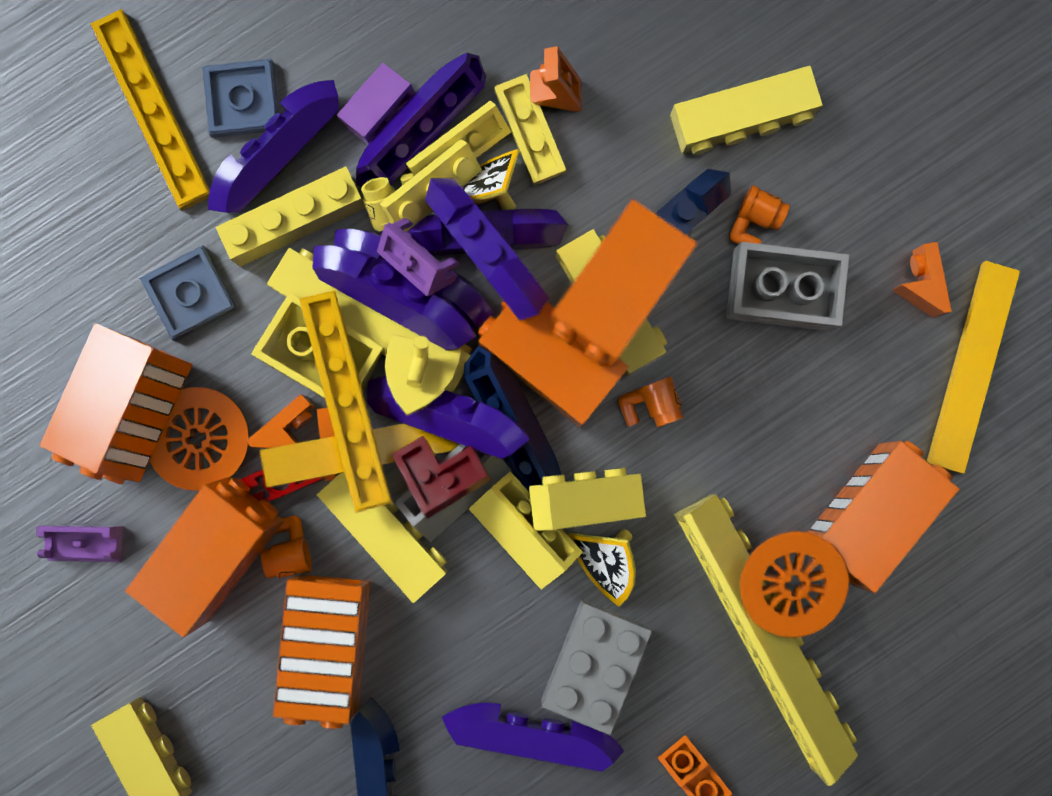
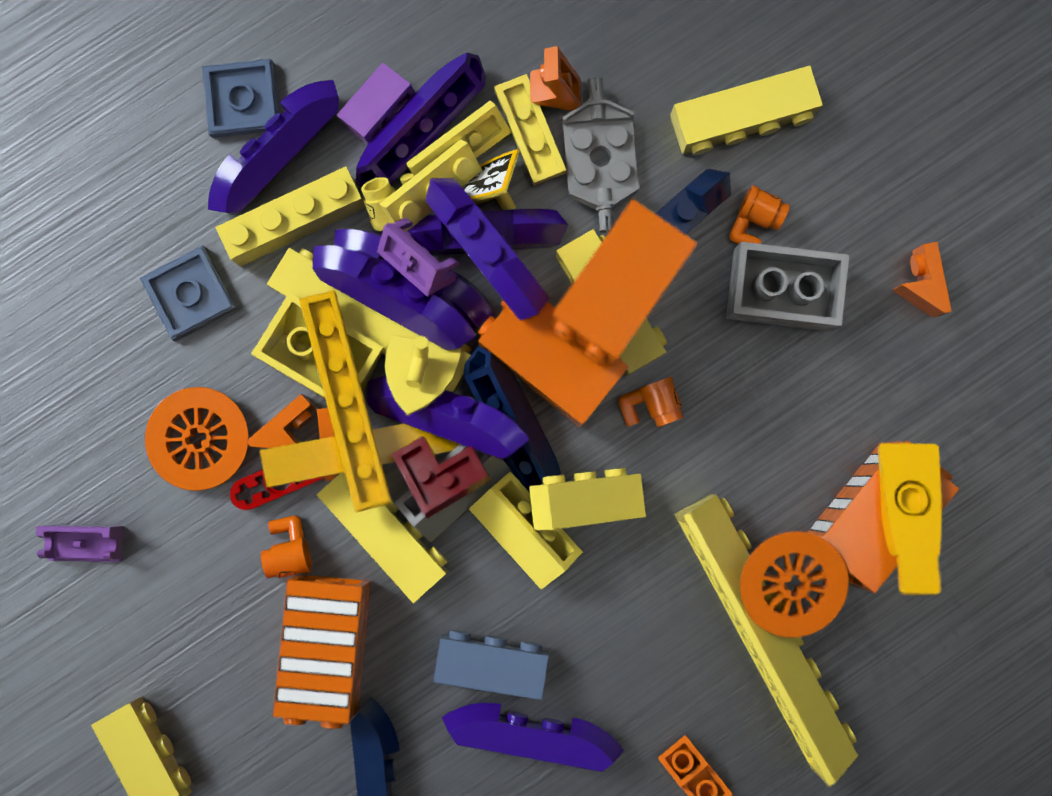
brick [39,323,193,485] -> none
yellow tile [90,9,210,211] -> none
orange brick [125,477,284,638] -> none
light grey brick [541,599,652,736] -> none
shield [568,529,636,607] -> none
yellow tile [926,261,1020,474] -> none
none -> sand blue brick [433,630,549,700]
none -> light grey plate [563,76,640,233]
none -> yellow piece [878,443,942,595]

